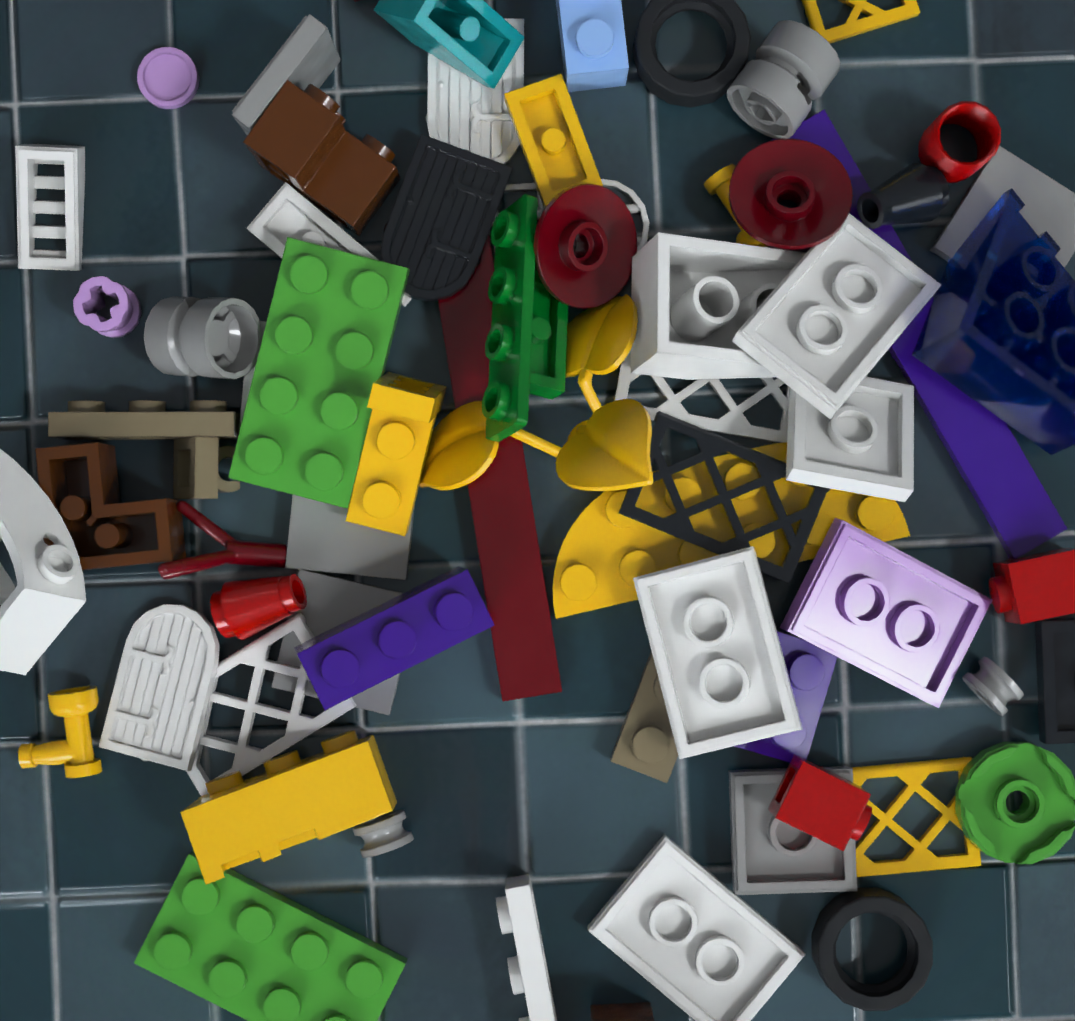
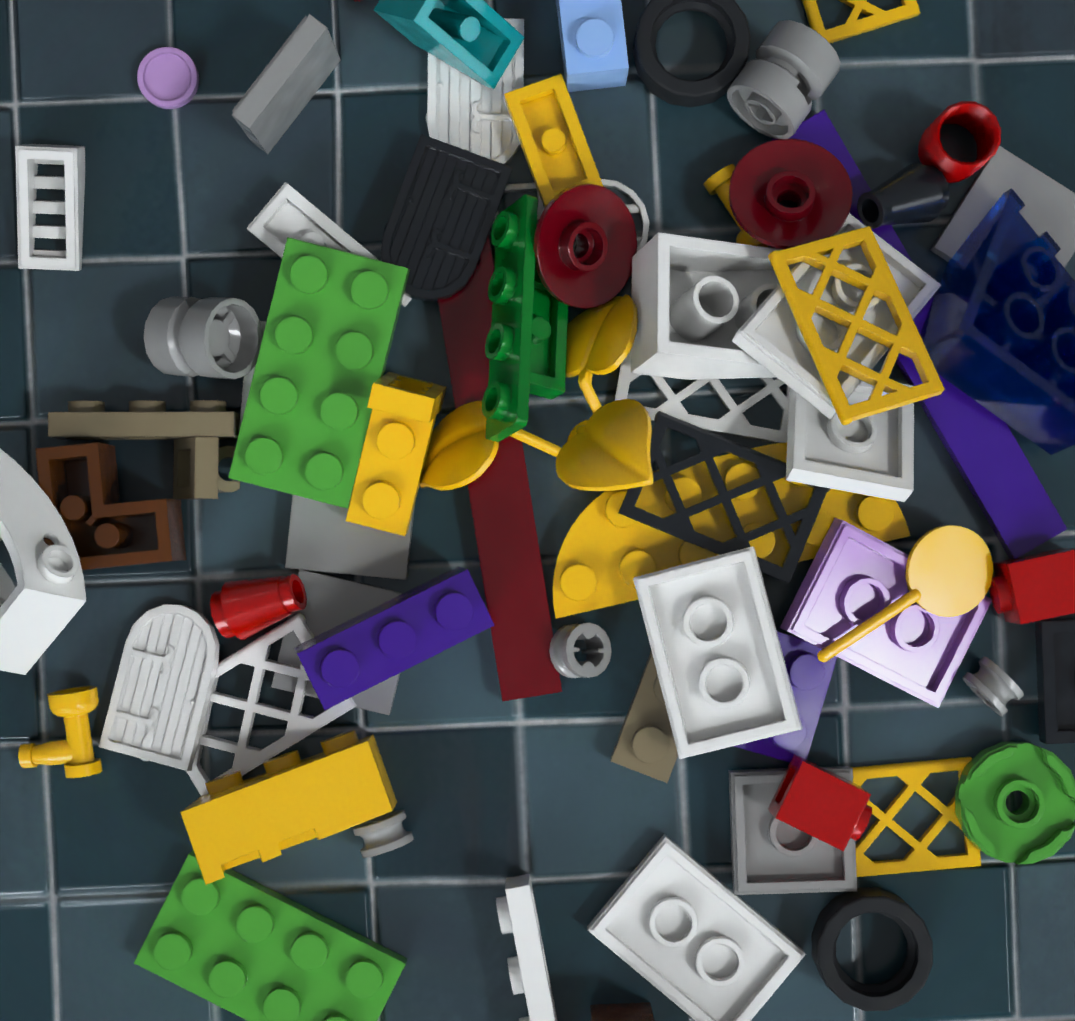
lavender bush [73,276,141,338] -> none
dark red plant [158,500,287,580] -> none
reddish brown brick [243,80,401,236] -> none
none -> light grey bush [549,623,612,678]
none -> yellow window [768,226,945,425]
none -> yellow piece [817,525,993,662]

